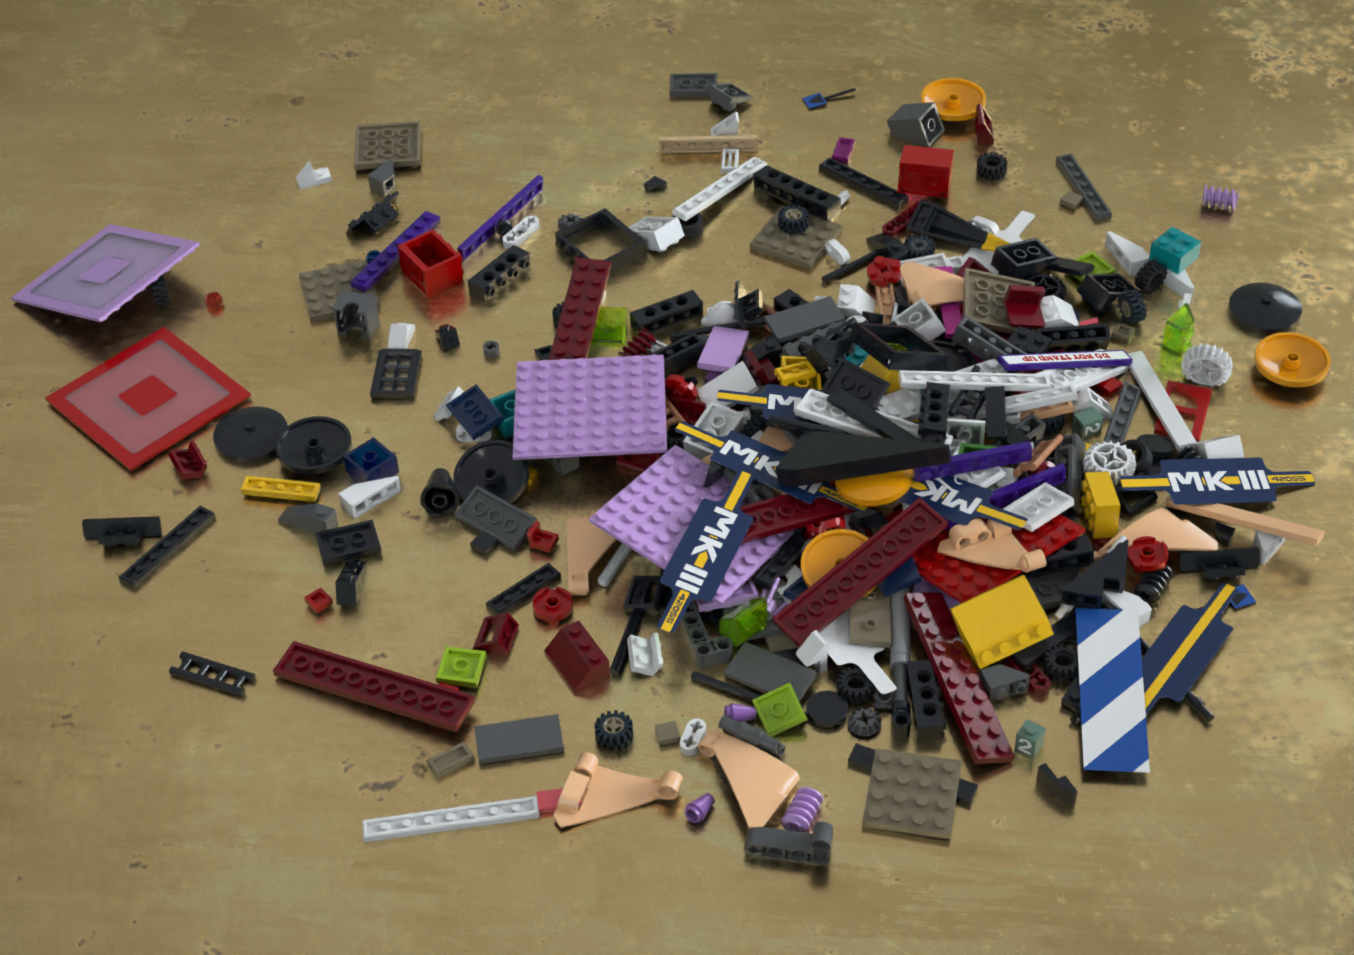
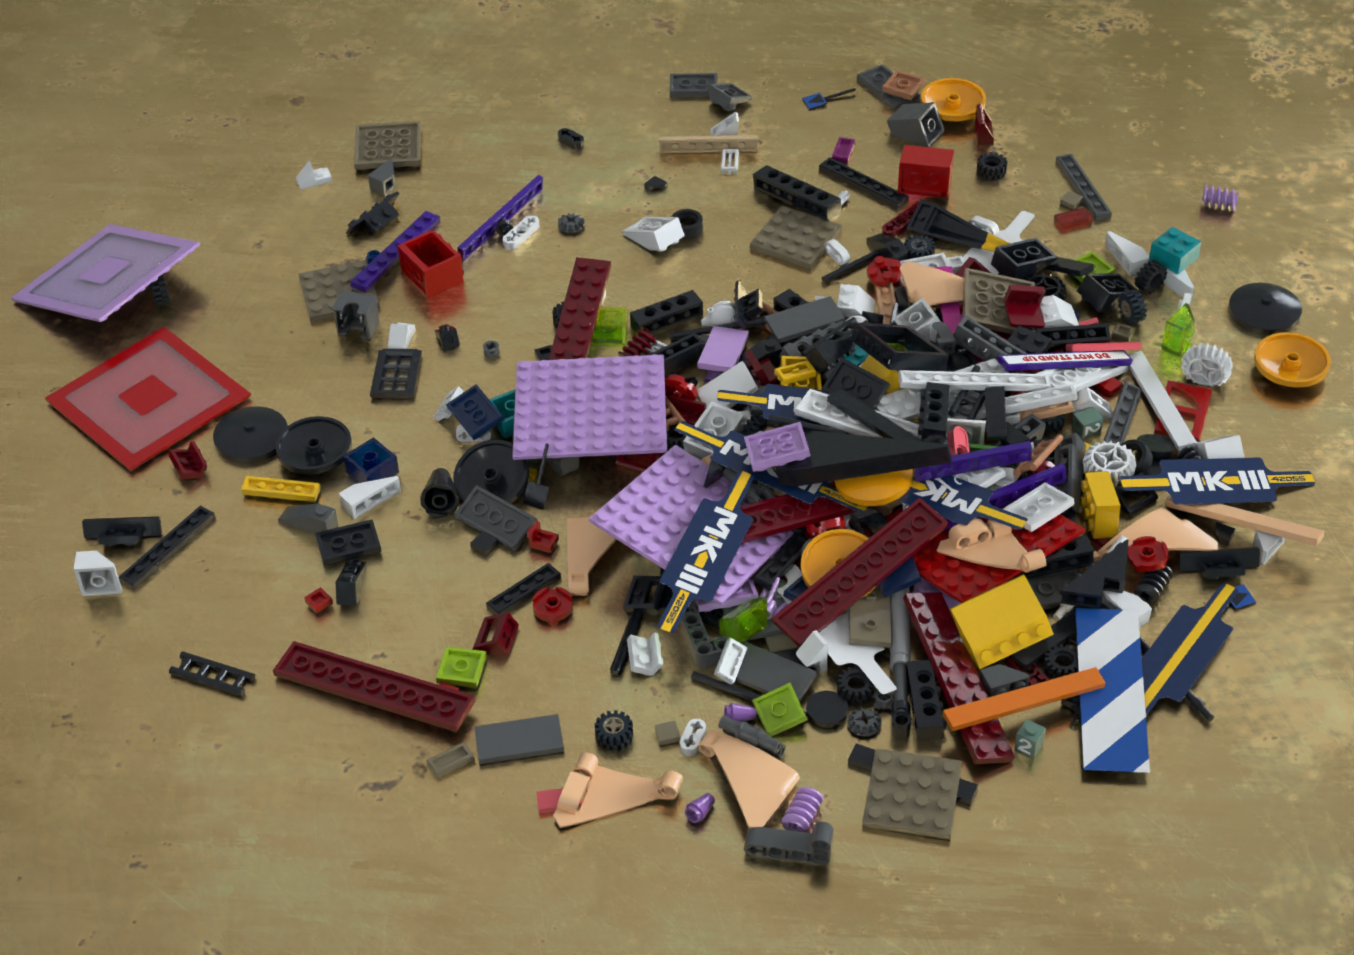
clear red plate [205,292,223,308] -> none
white tile [362,796,539,843] -> none
black brick [468,245,531,302] -> none
dark red slope [544,620,610,693] -> none
black window [555,208,646,273] -> none
white axle [598,543,631,587] -> none
white tile [672,157,767,221] -> none
black wheel [778,205,809,235] -> none
black slope [1037,763,1077,806] -> none
none -> white slope [73,551,122,596]
none -> black piece [523,443,549,509]
none -> black beam [558,128,584,150]
none -> white plate [714,638,747,684]
none -> lavender plate [744,422,811,472]
none -> dark grey tile [857,64,920,110]
none -> nougat plate [882,70,925,100]
none -> dark grey leg [930,322,956,354]
none -> orange tile [943,667,1106,731]
none -> coral piece [947,426,969,456]
none -> clear red tile [1054,207,1093,229]
none -> coral tile [1066,342,1142,352]

